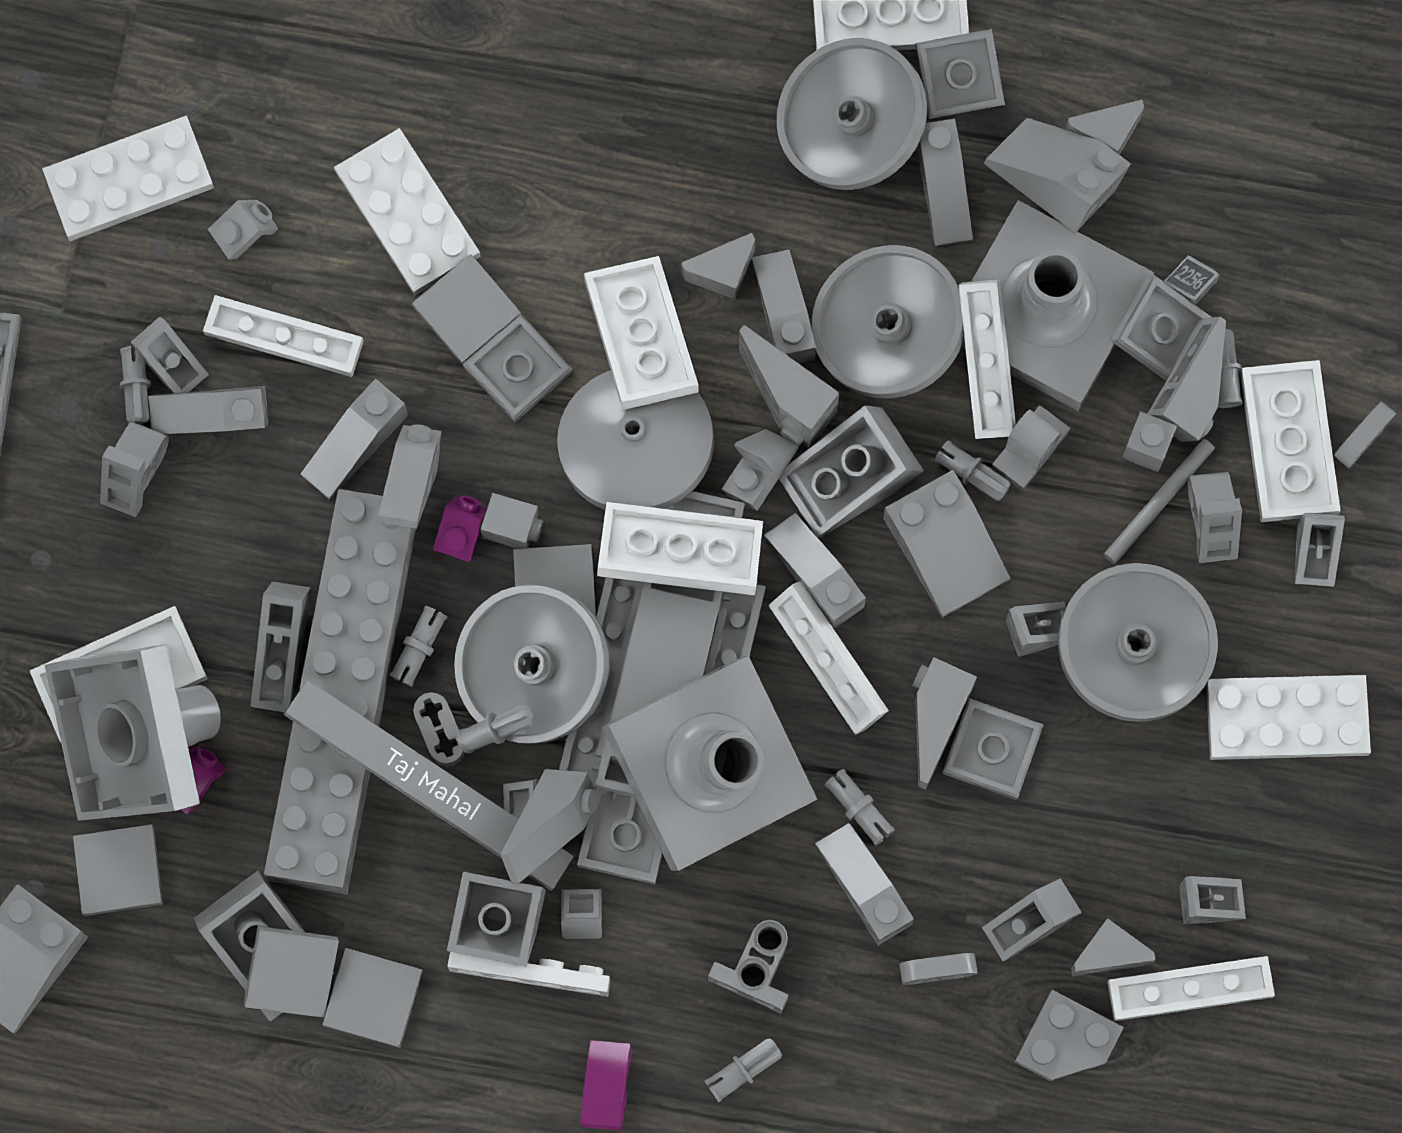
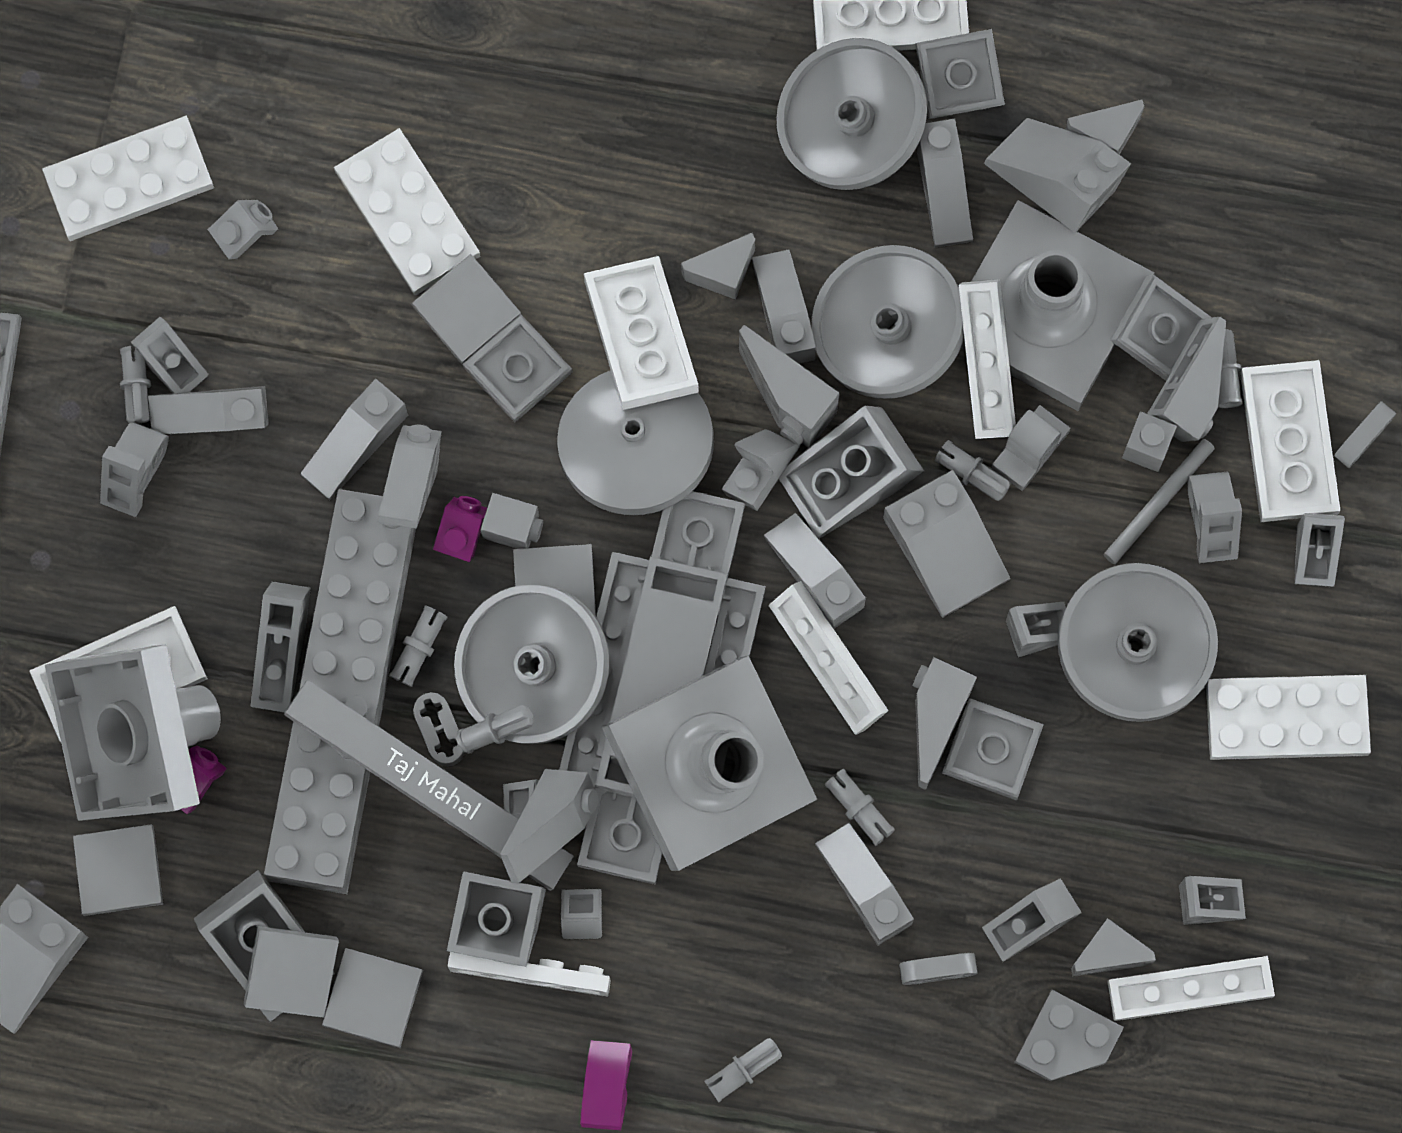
white plate [203,295,364,377] -> none
white plate [597,502,763,595] -> none
light grey tile [708,920,788,1014] -> none
slope [1164,255,1219,305] -> none

